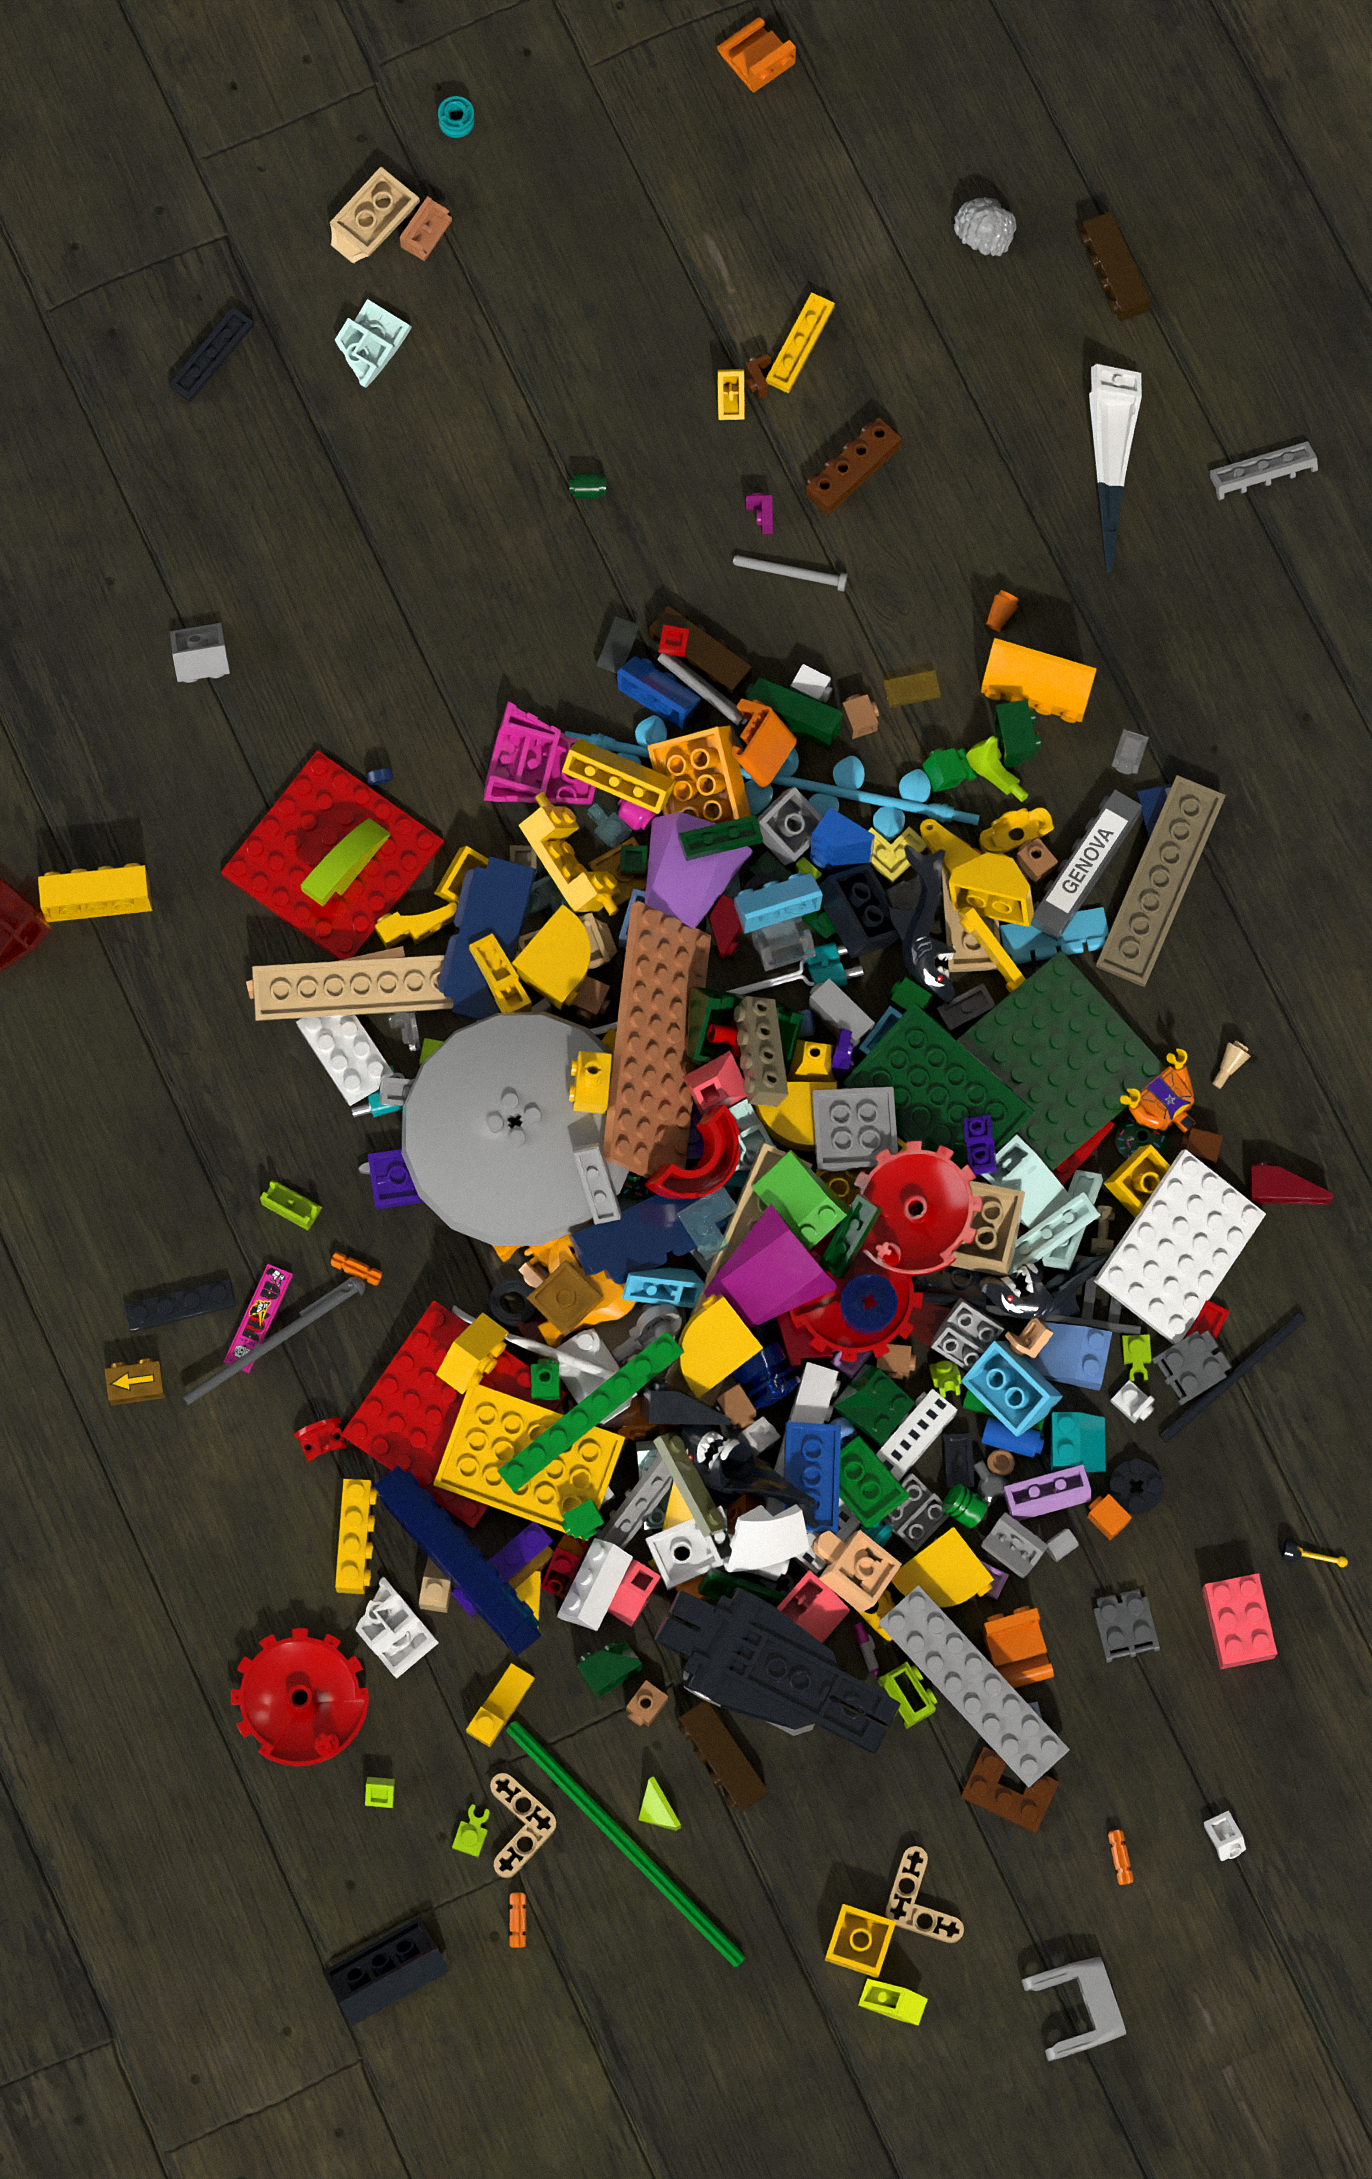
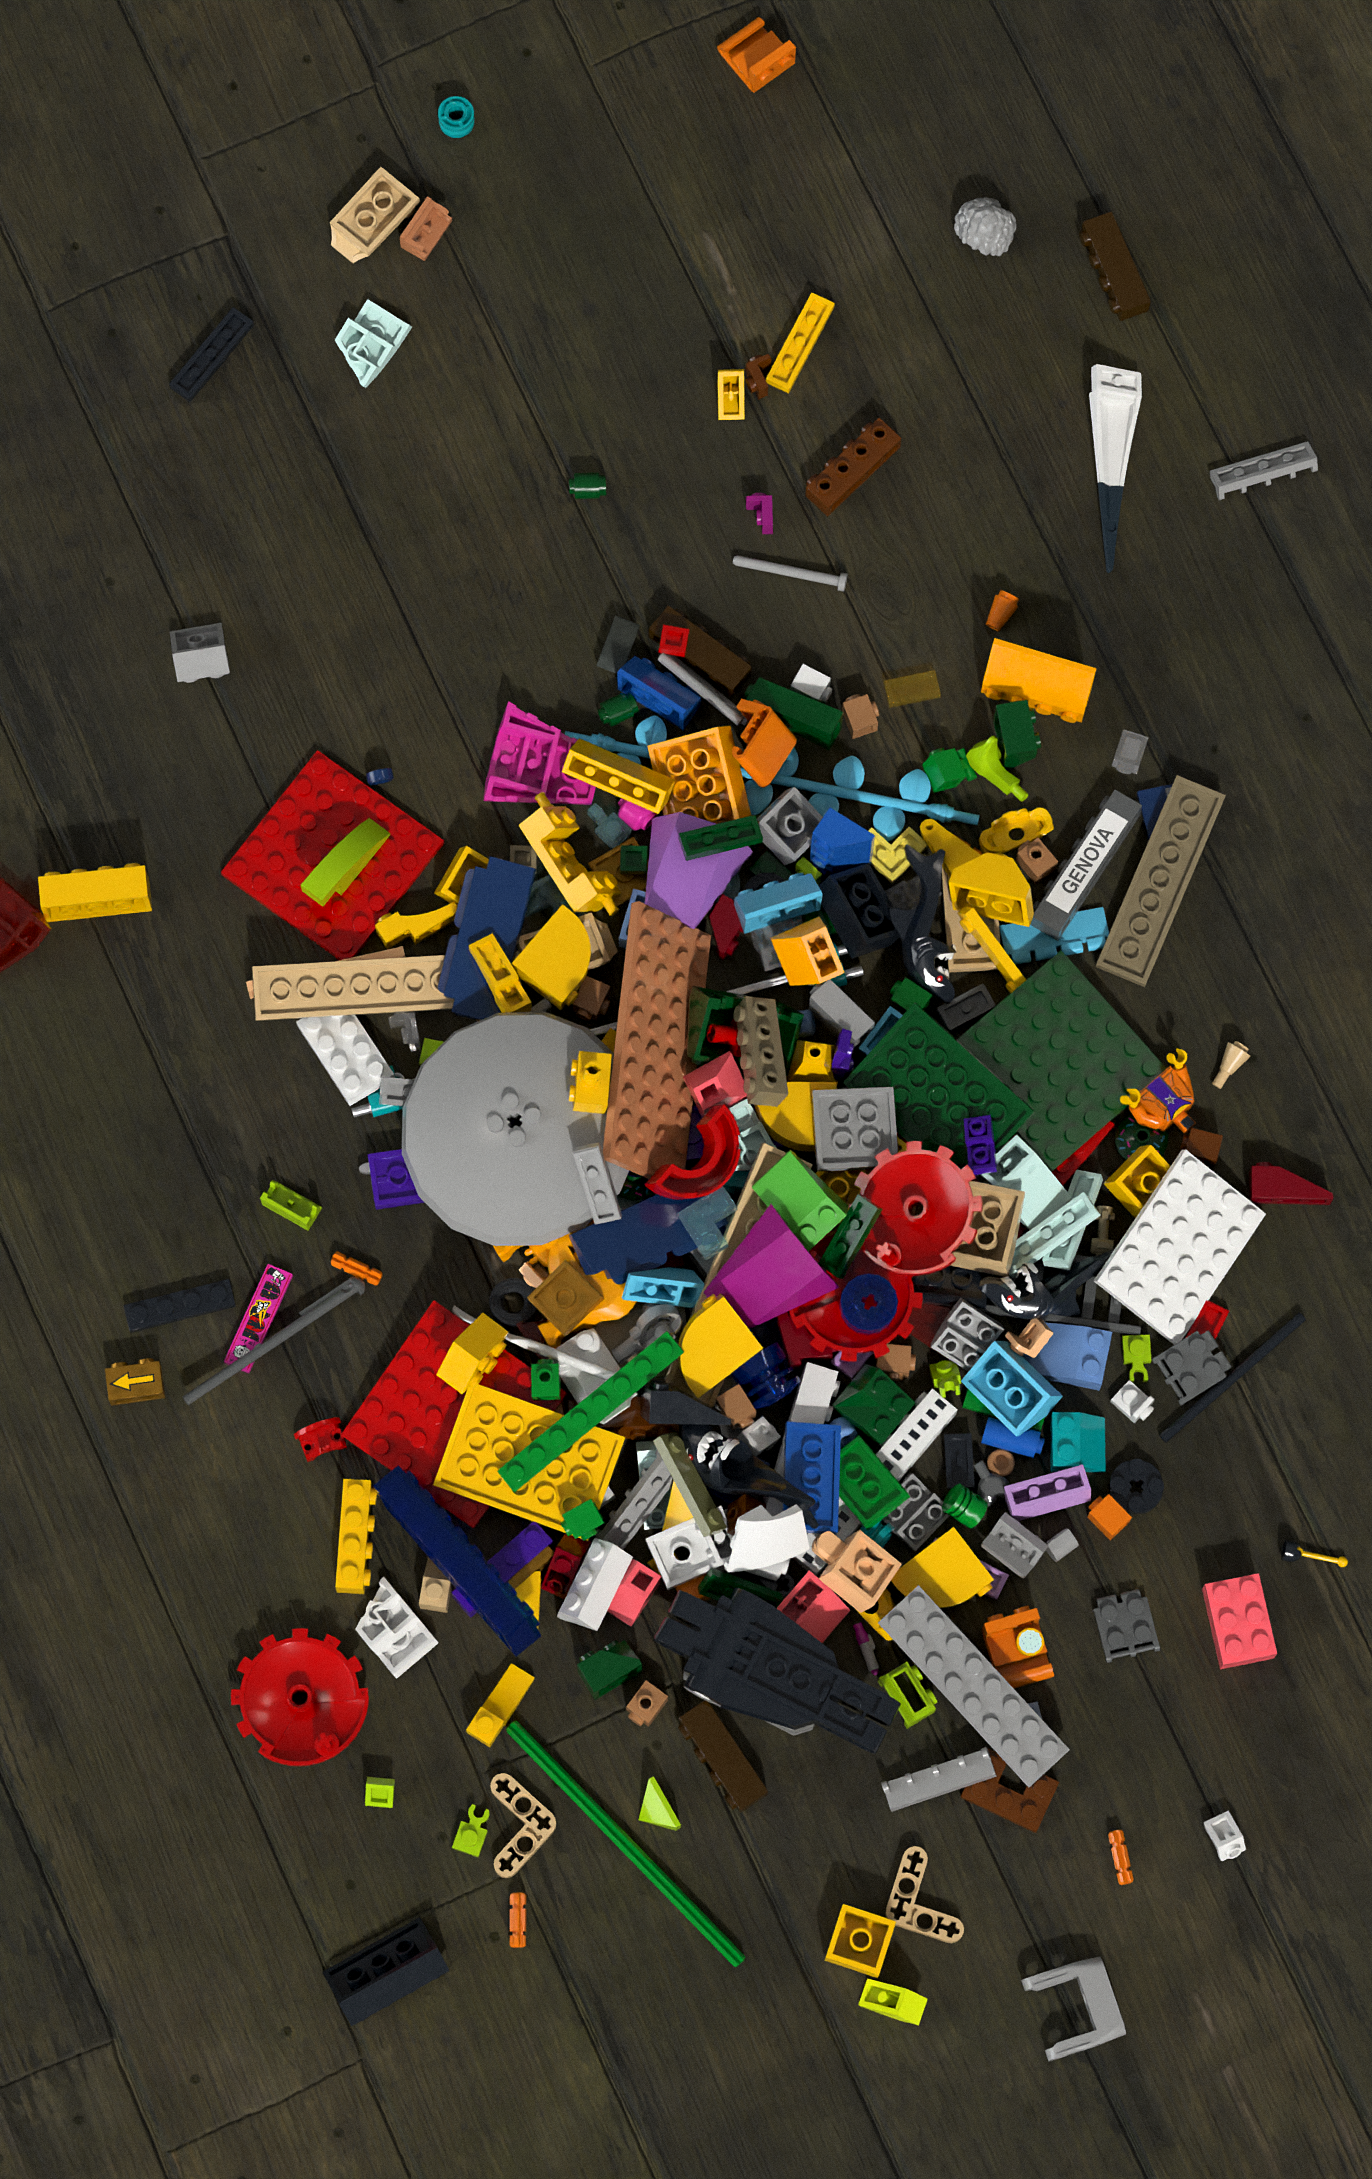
none -> dark green brick [597,692,639,727]
none -> light orange slope [770,917,845,986]
none -> light grey hinge [881,1747,997,1812]
none -> light aqua tile [1016,1628,1044,1656]

